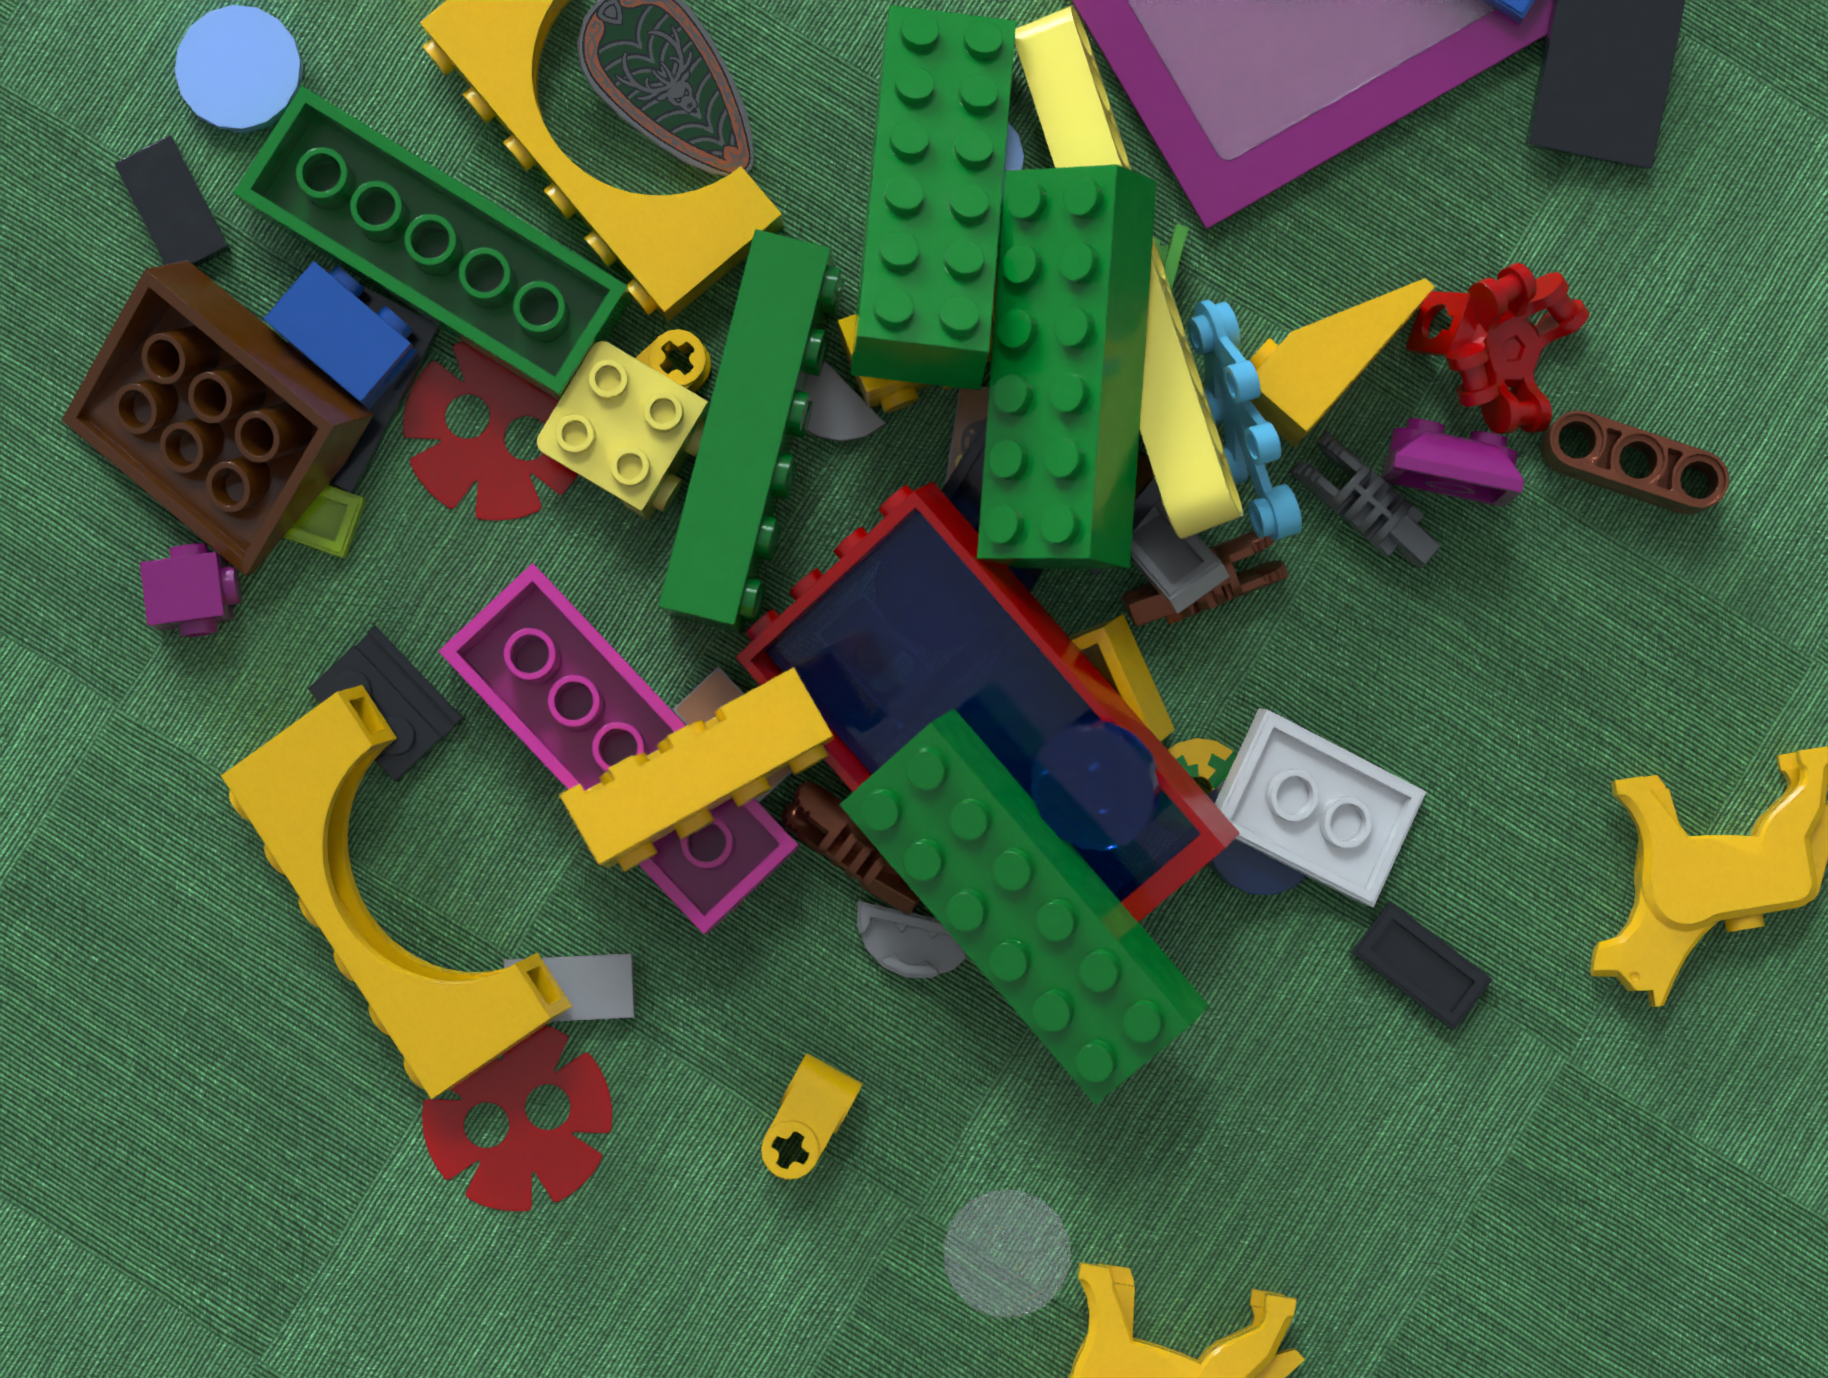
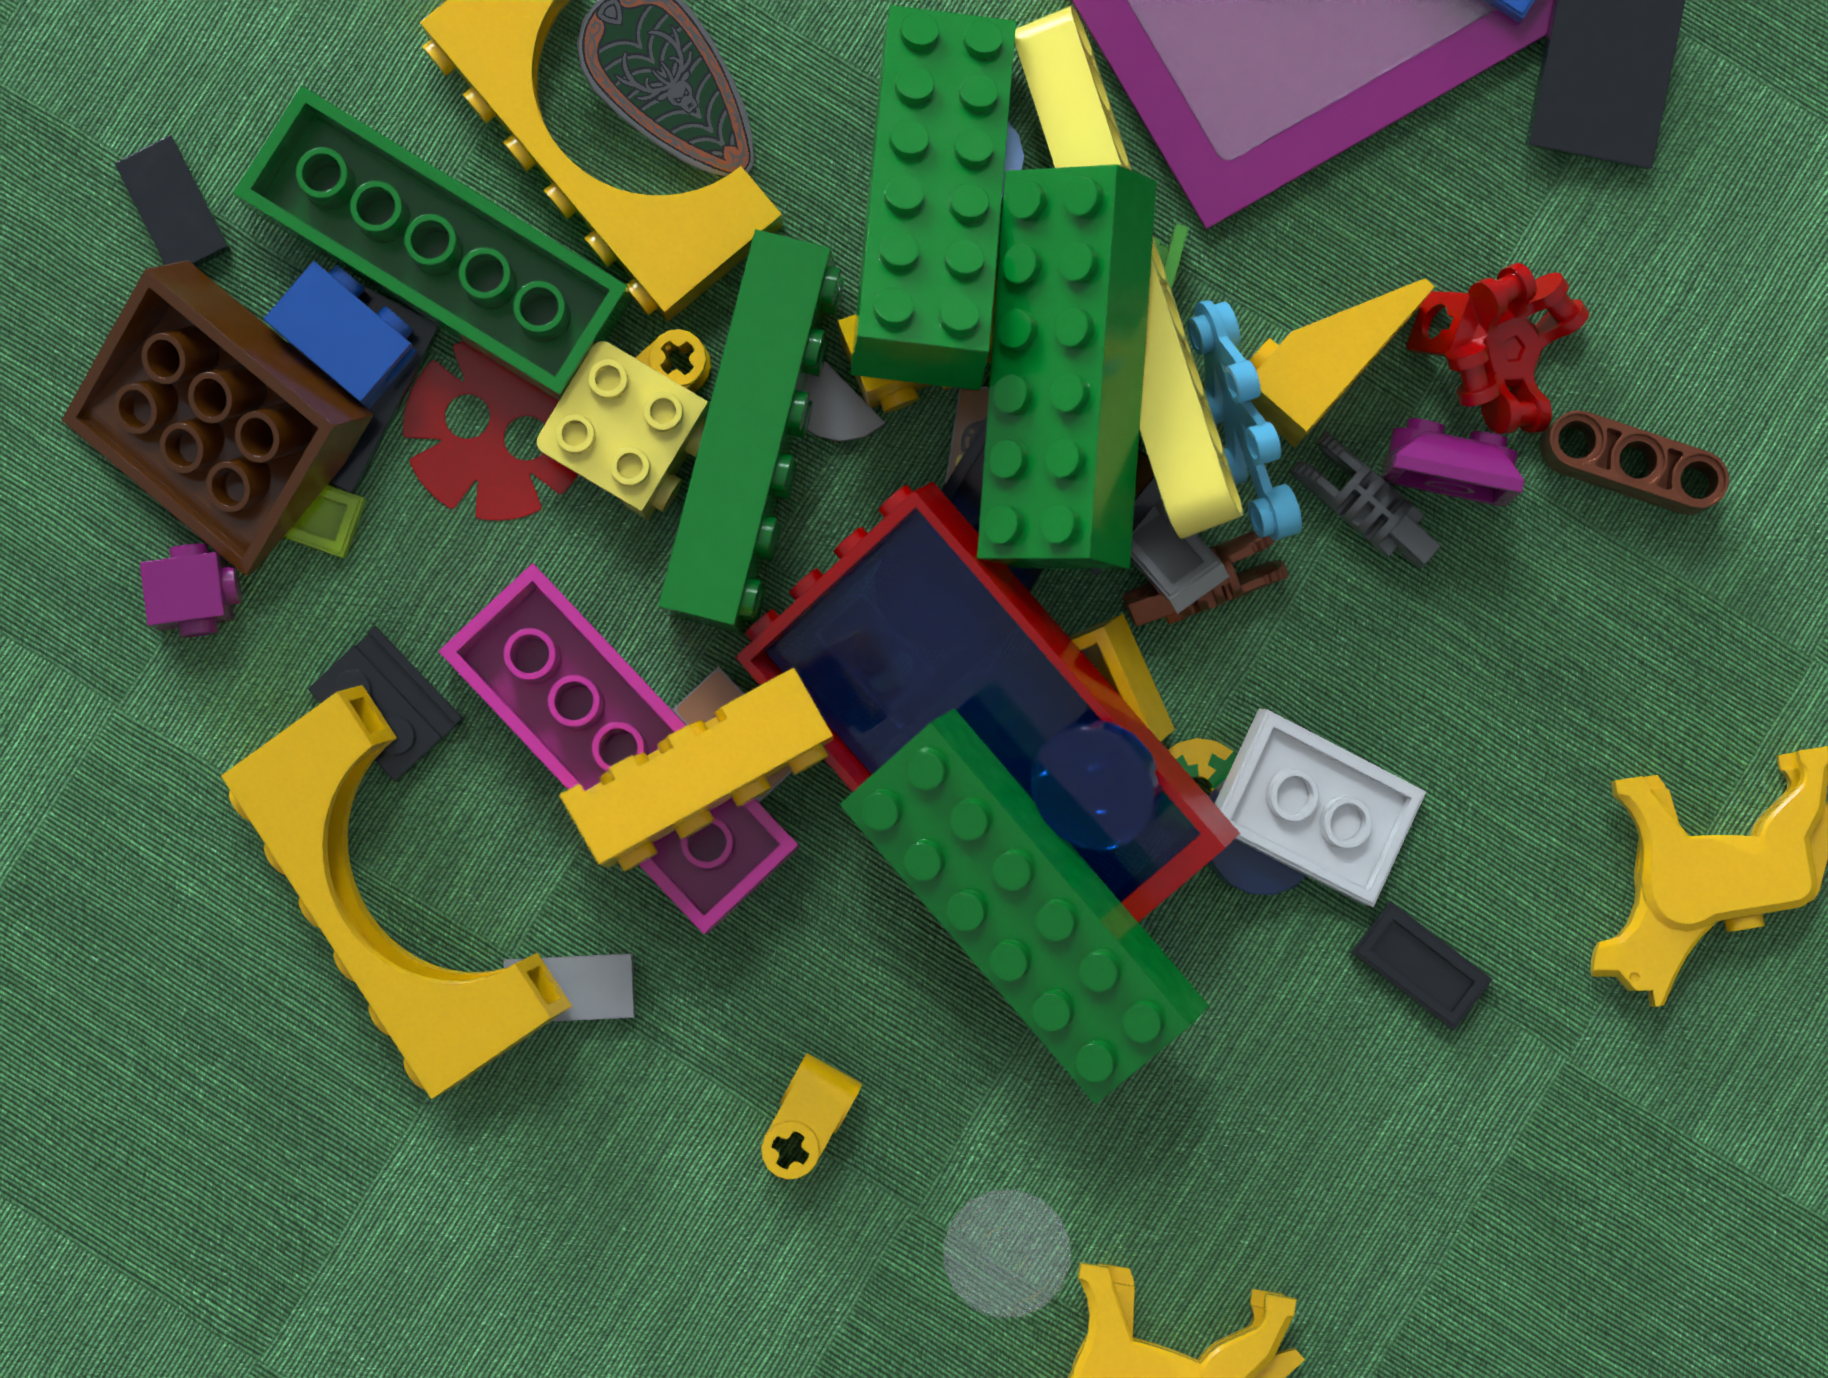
light blue tile [175,5,304,133] -> none
red piece [422,1025,612,1211] -> none
copper hinge [781,781,920,914] -> none
light grey tile [857,901,968,978] -> none

